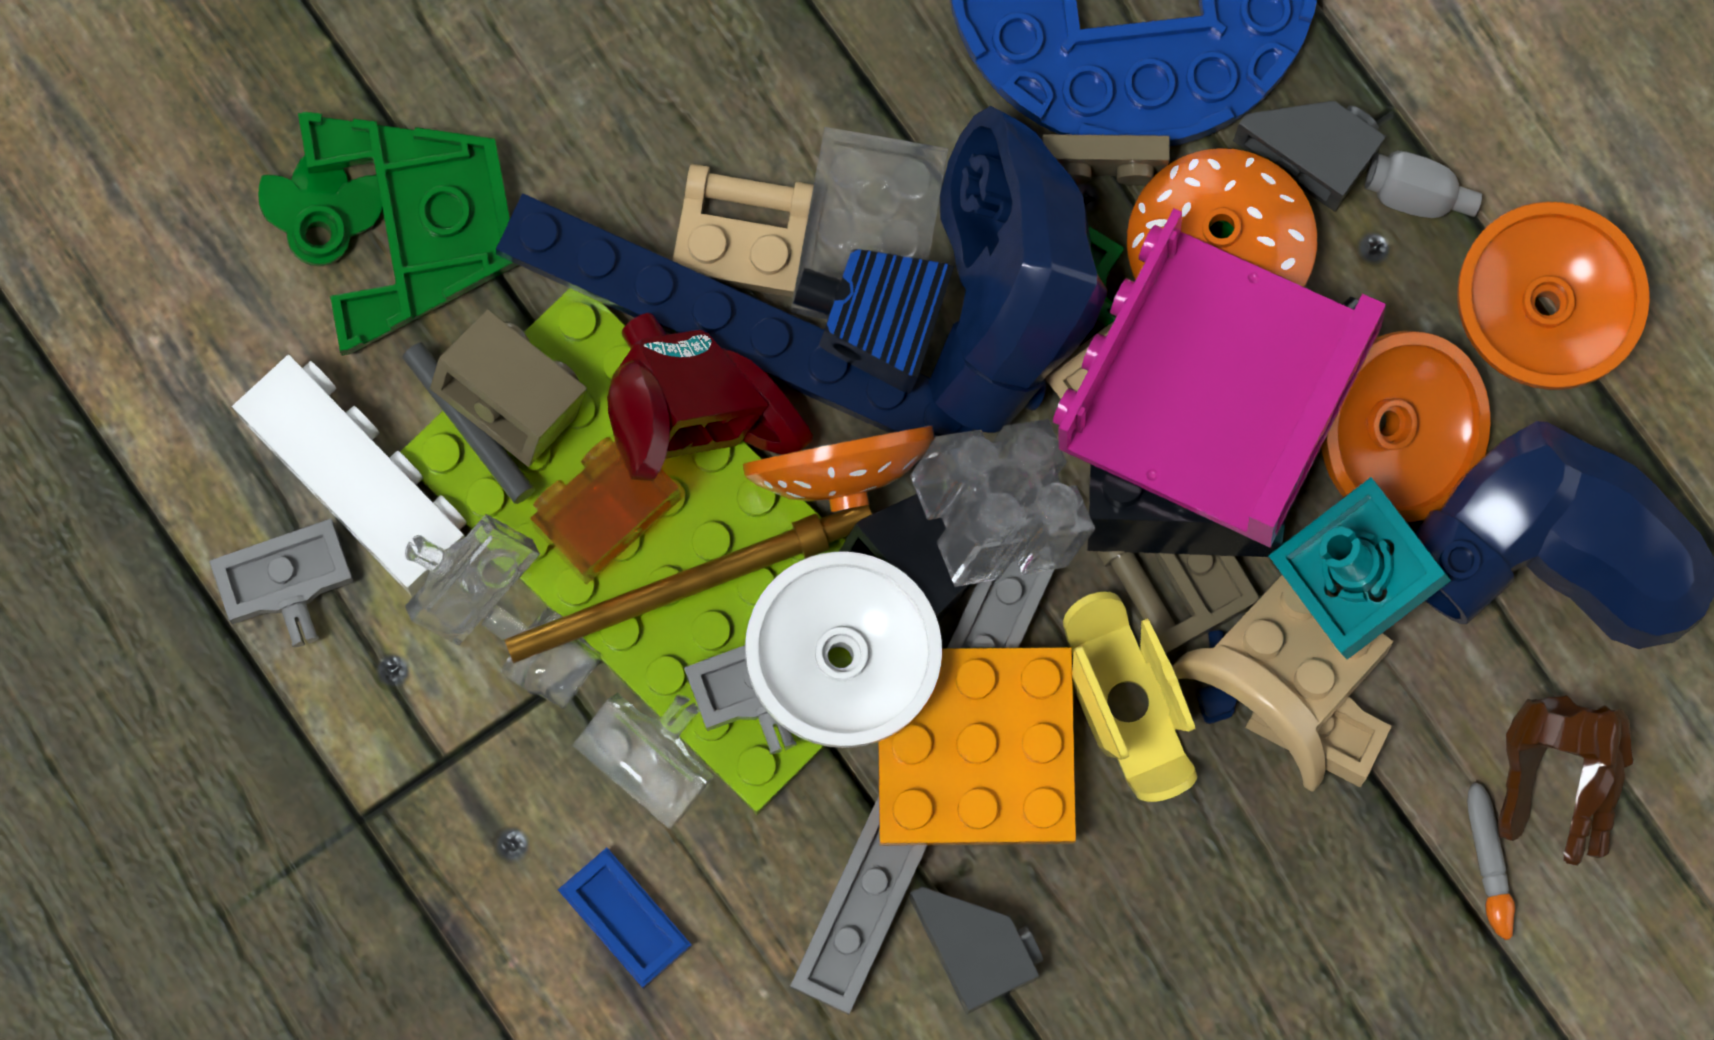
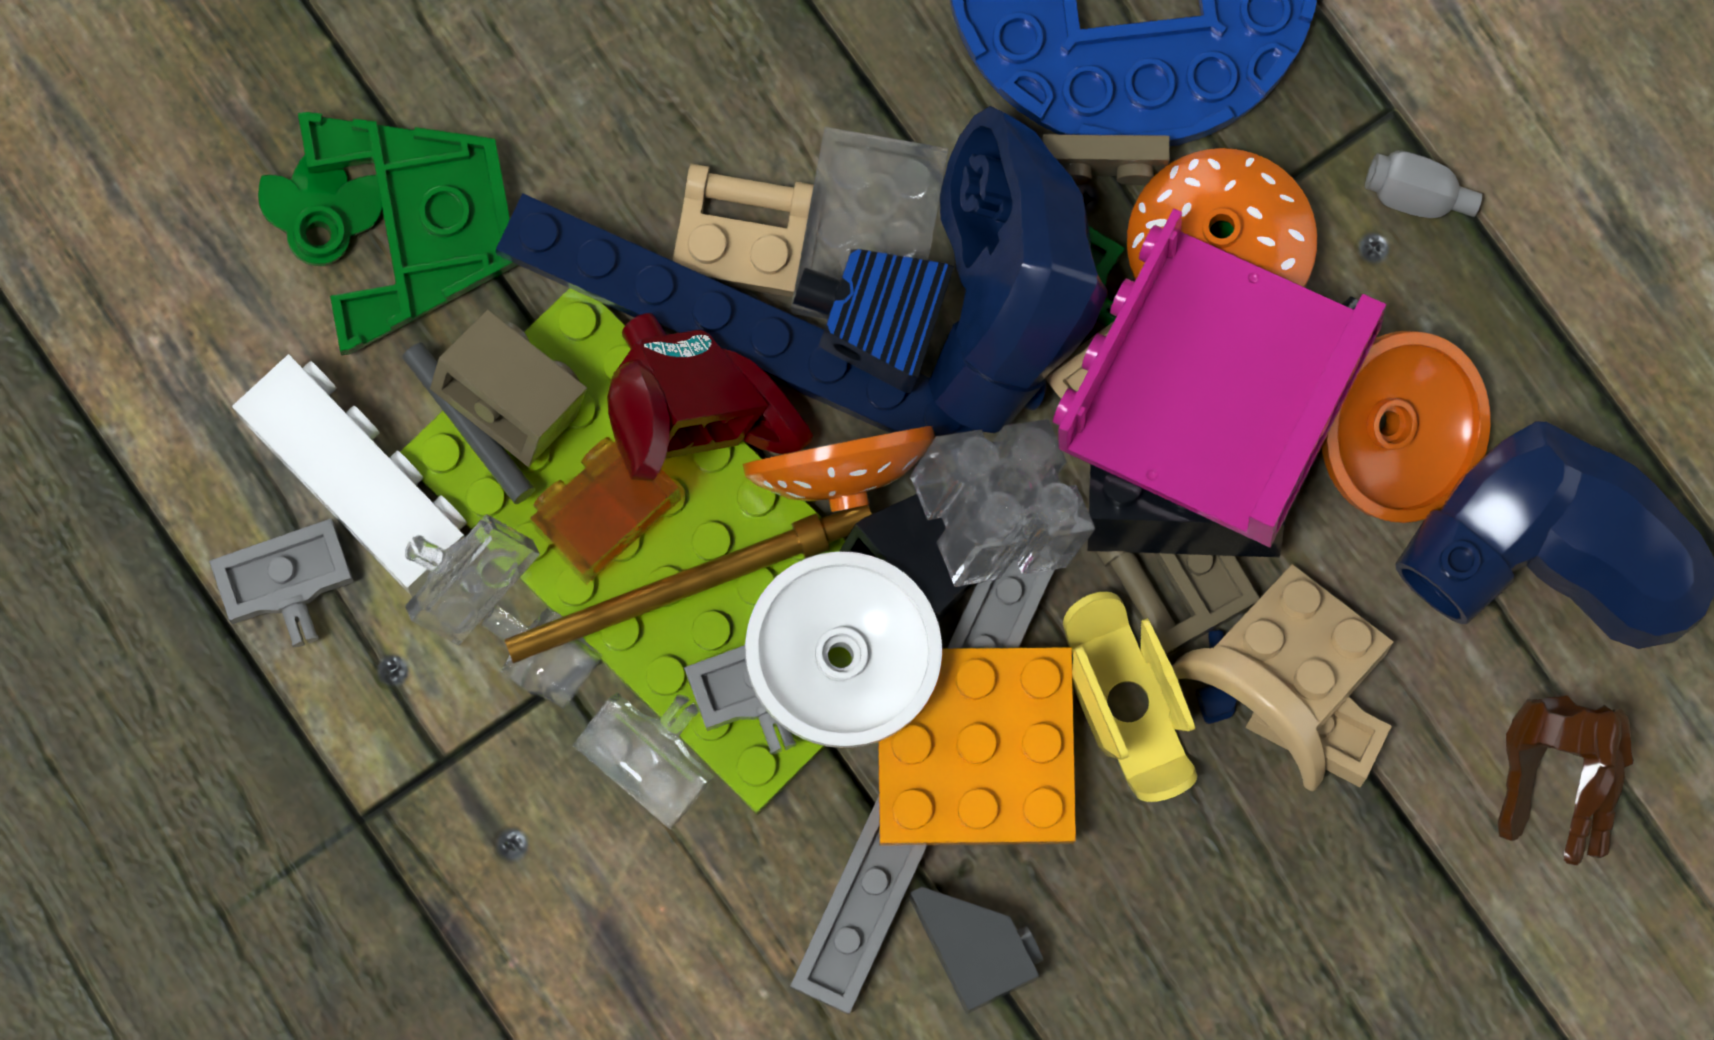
blue tile [558,847,692,989] -> none
dark grey slope [1233,101,1386,212] -> none
teal plate [1269,477,1451,660] -> none
orange dish [1457,202,1650,390] -> none
light grey piece [1467,782,1515,940] -> none

